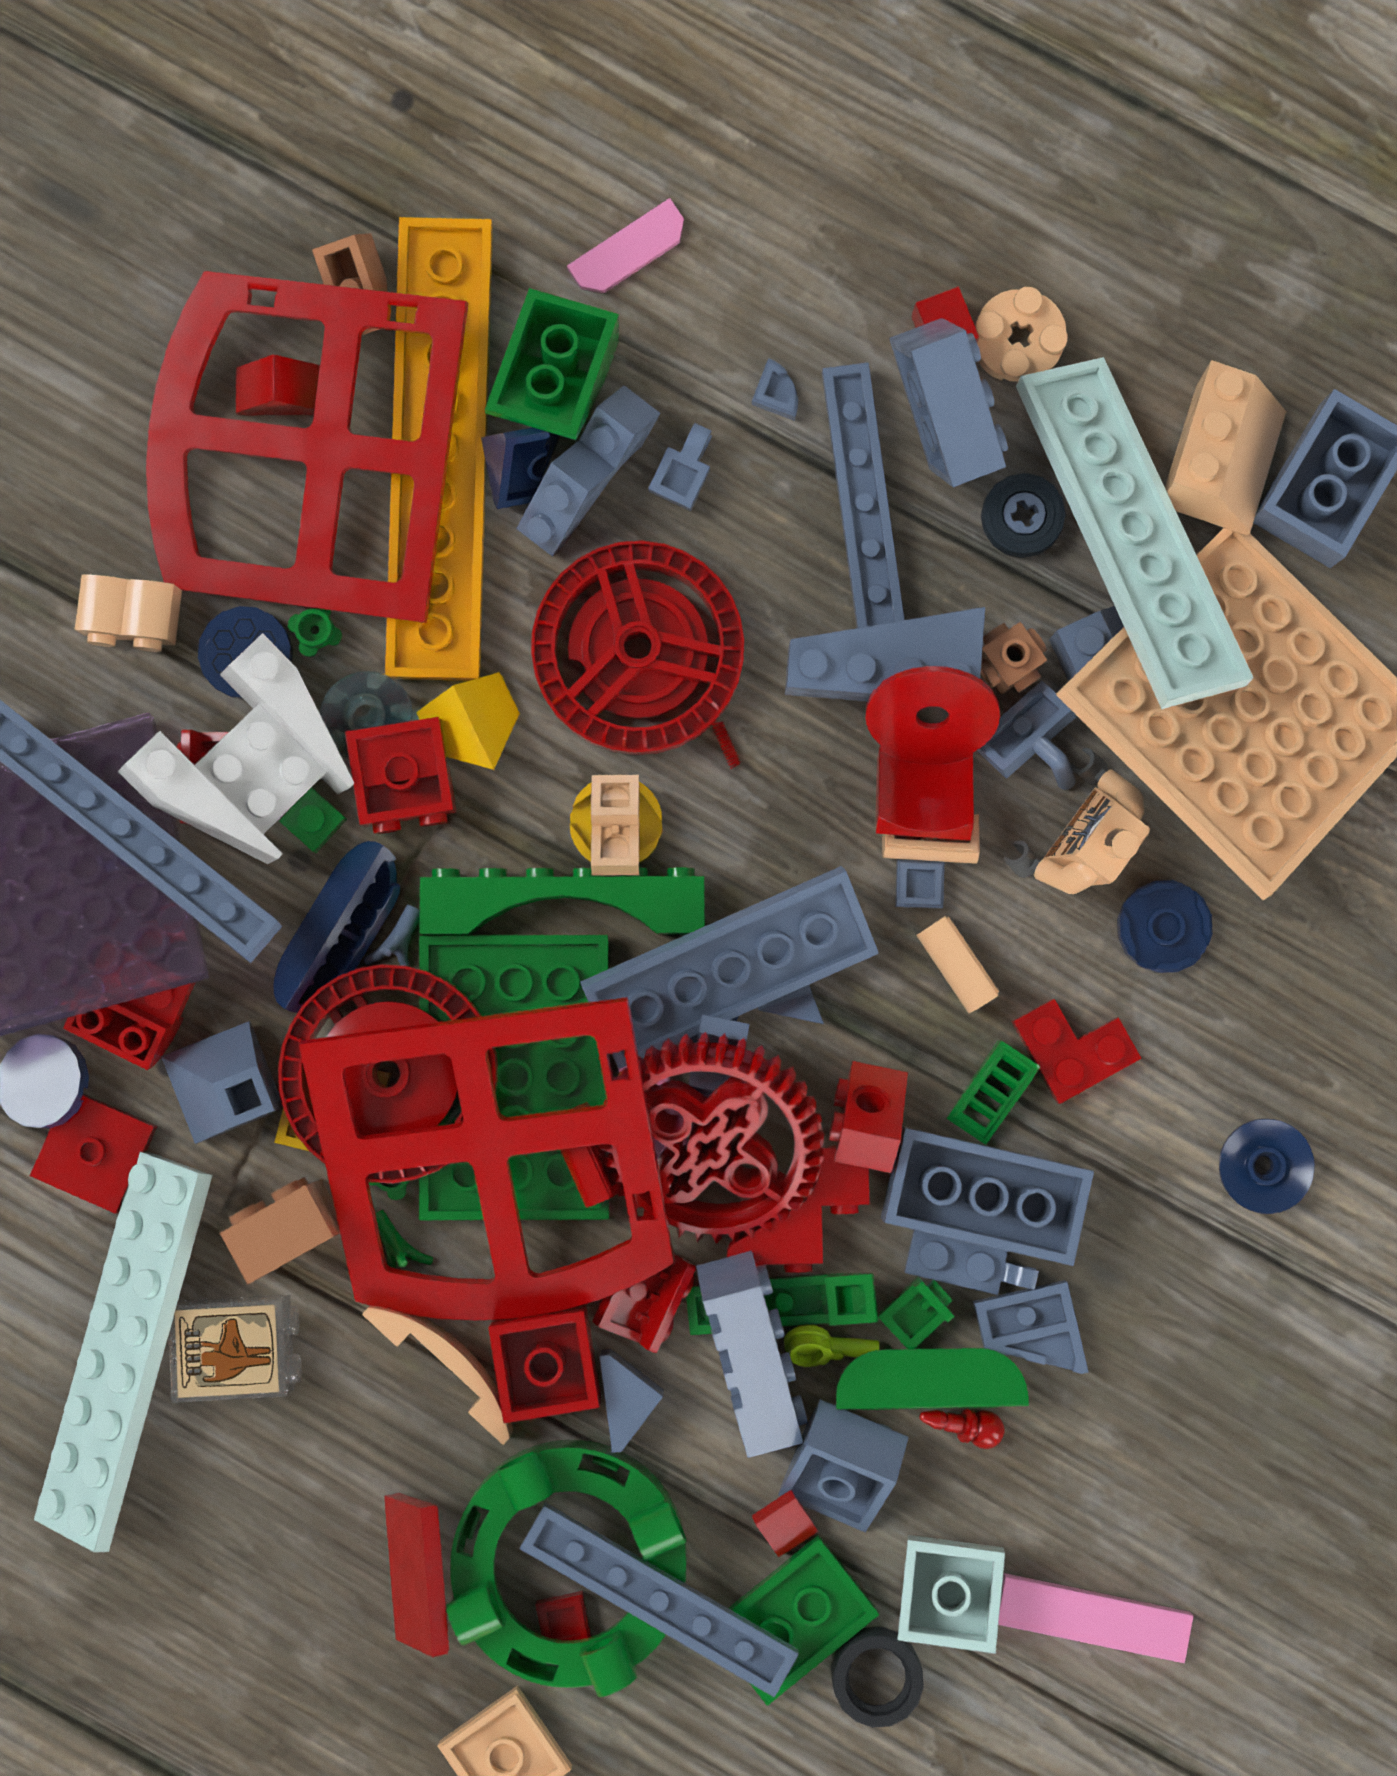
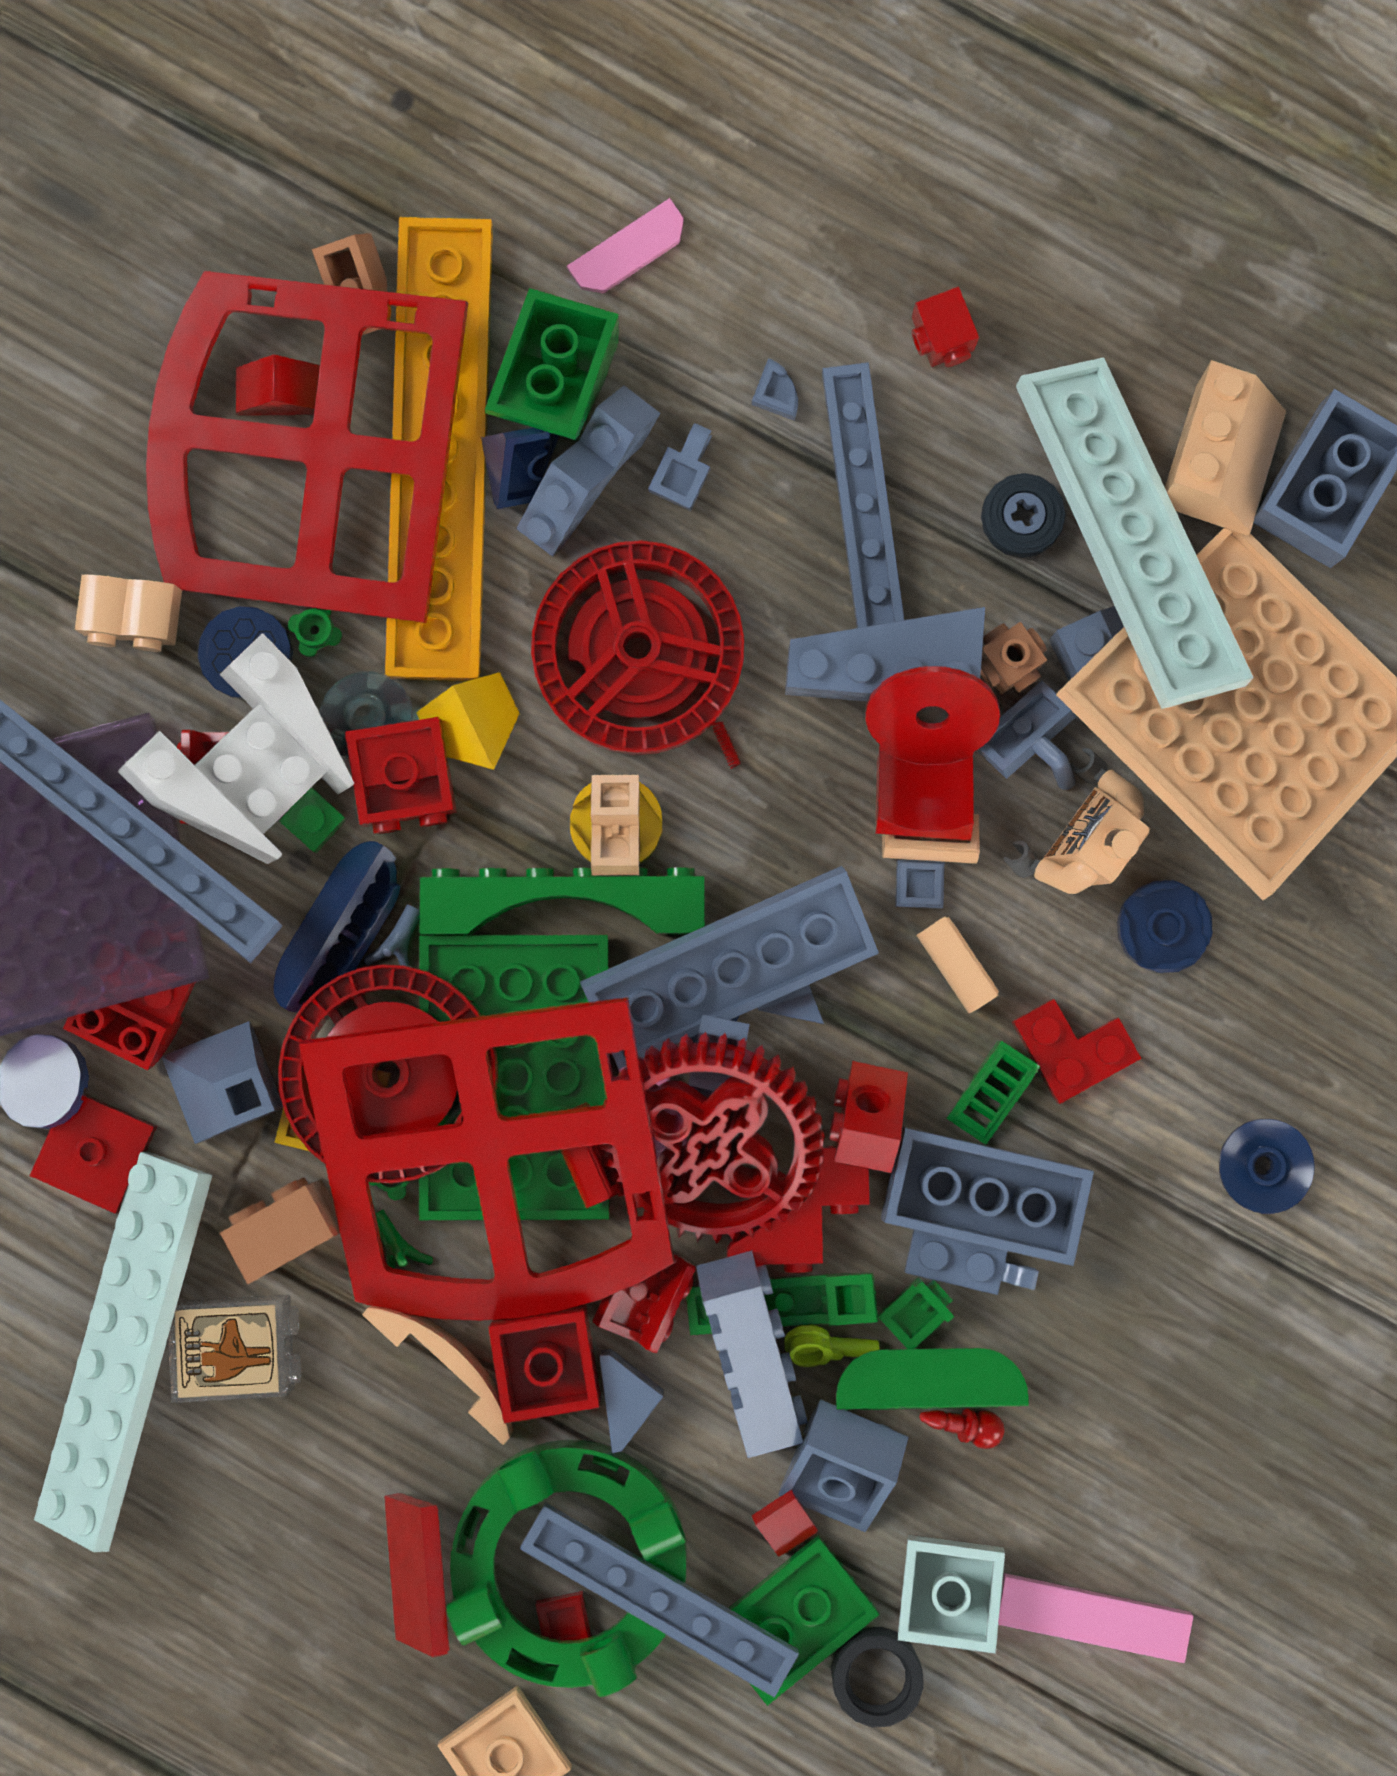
sand blue brick [889,318,1008,487] -> none
sand blue wing [973,1280,1088,1374] -> none
light nougat plate [975,287,1067,383] -> none

